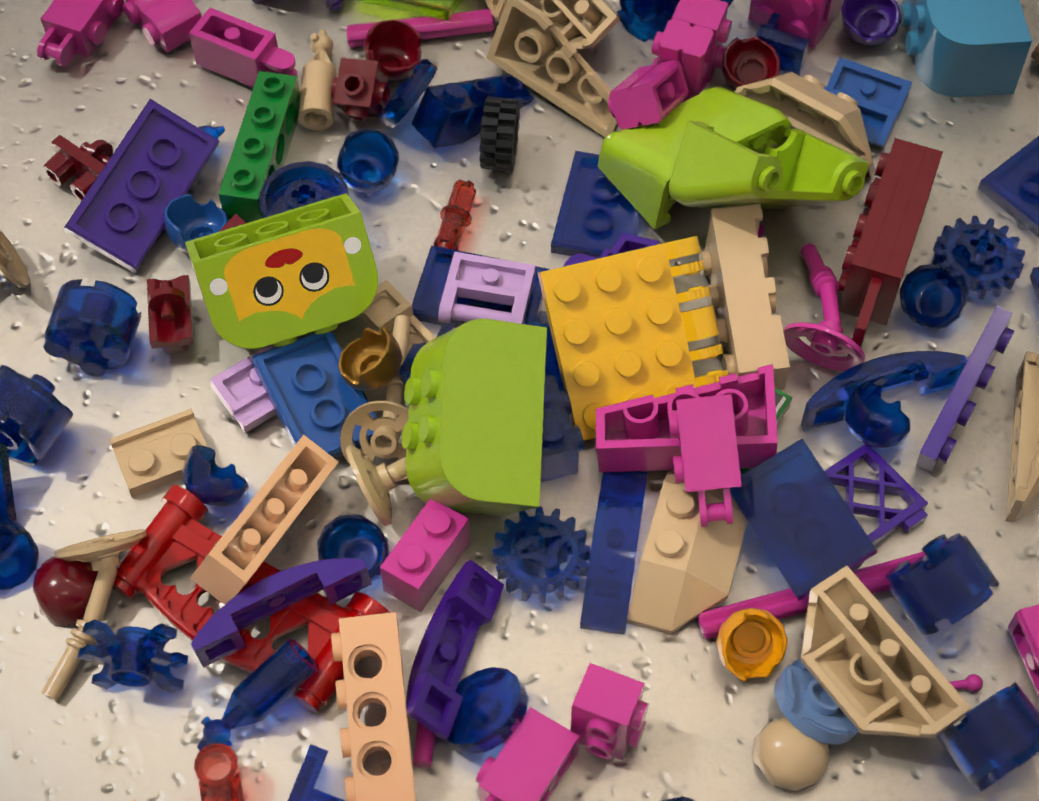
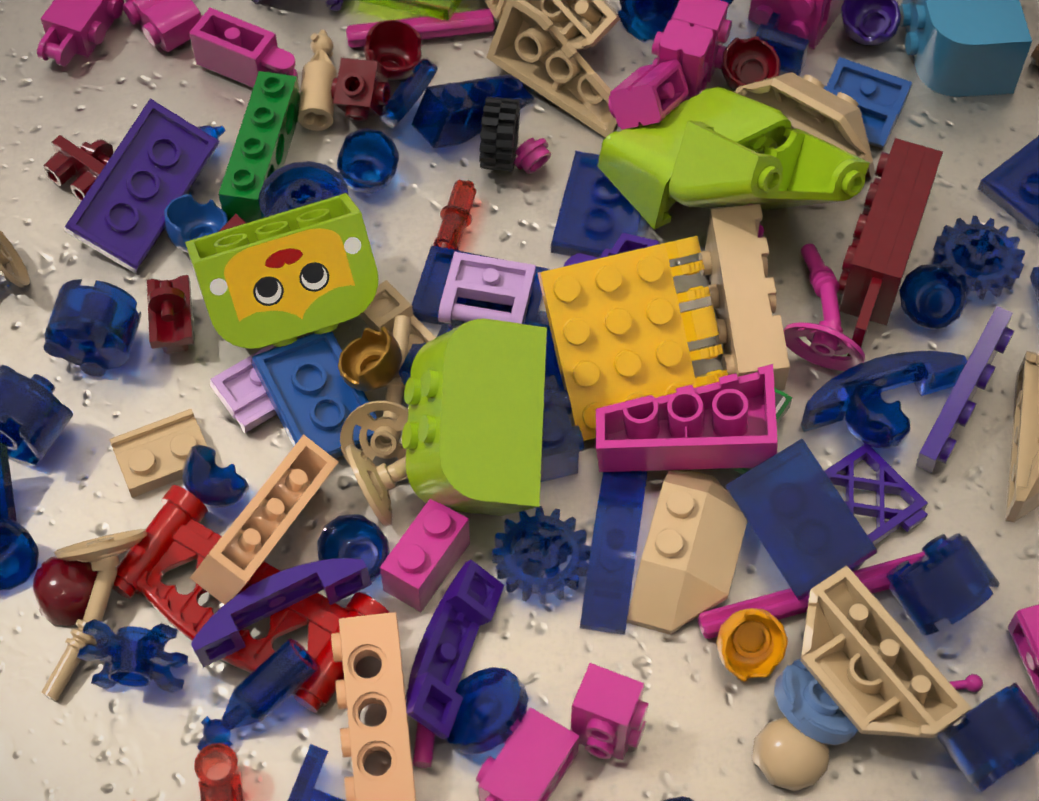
dark pink brick [668,394,742,528] -> none
none -> dark pink plate [514,138,552,174]

